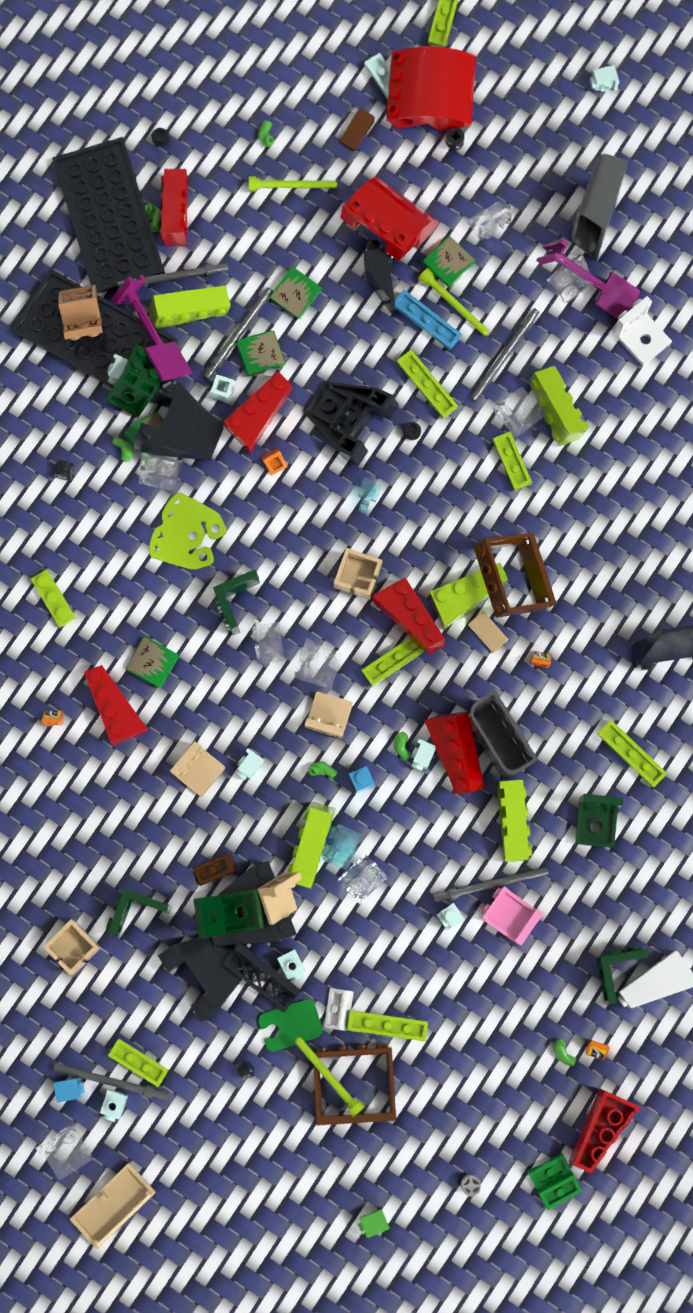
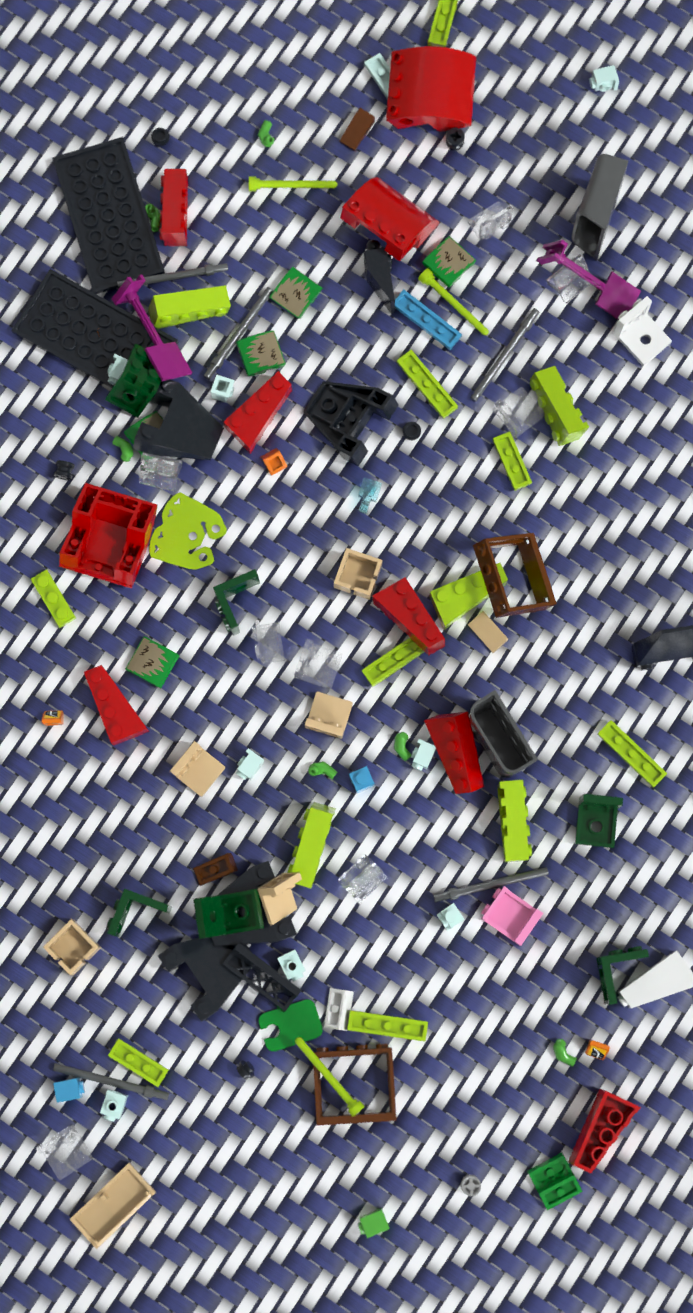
medium nougat bracket [59,285,102,340] -> none
clear light blue brick [322,824,363,870] -> none
orange slope [530,651,551,668] -> none
none -> red slope [59,483,158,588]

